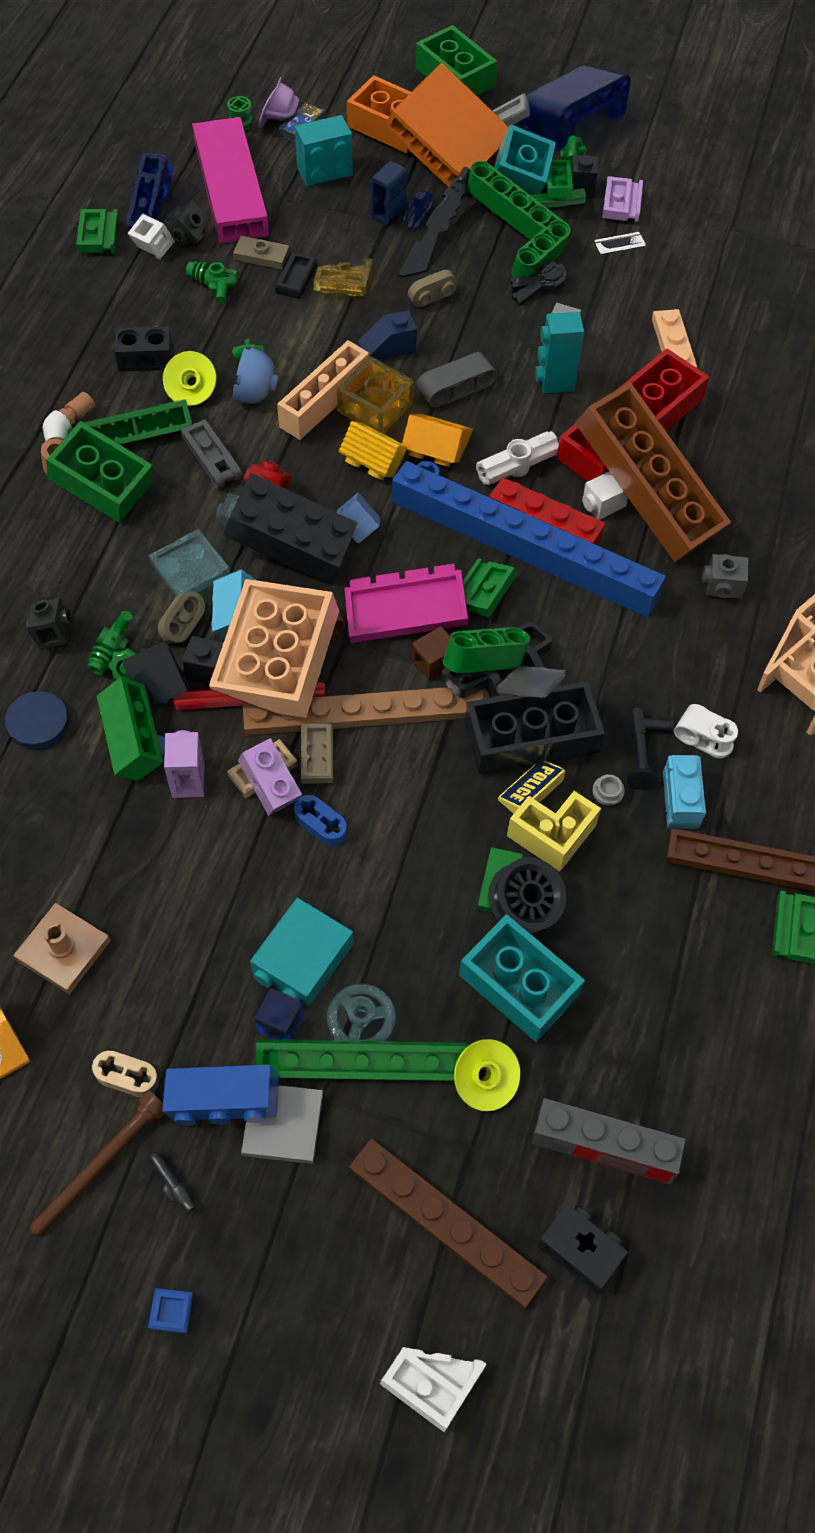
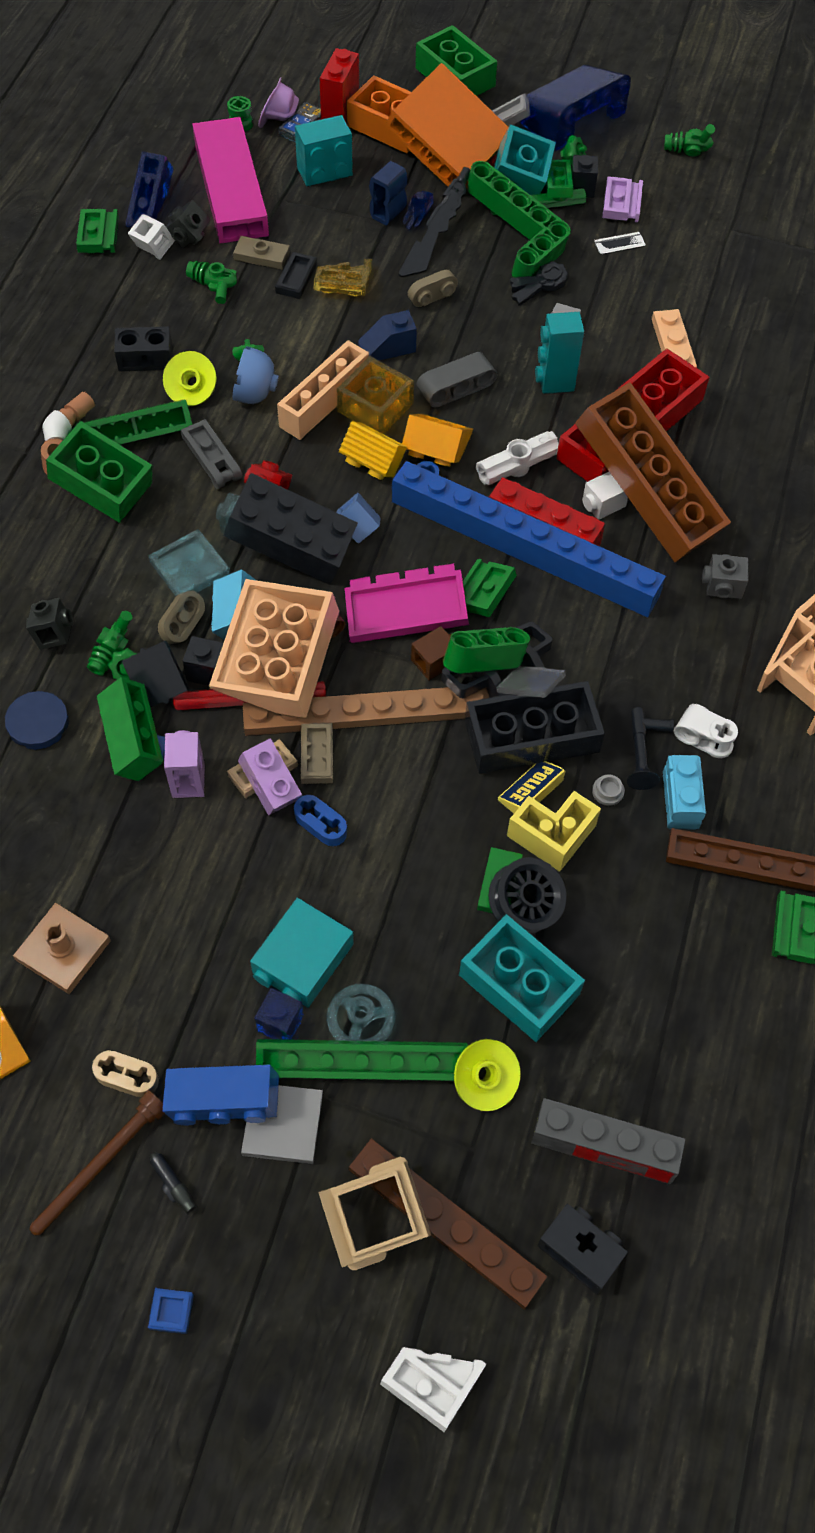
none -> tan piece [318,1157,431,1270]
none -> red brick [320,48,359,124]
none -> green piece [664,124,715,157]

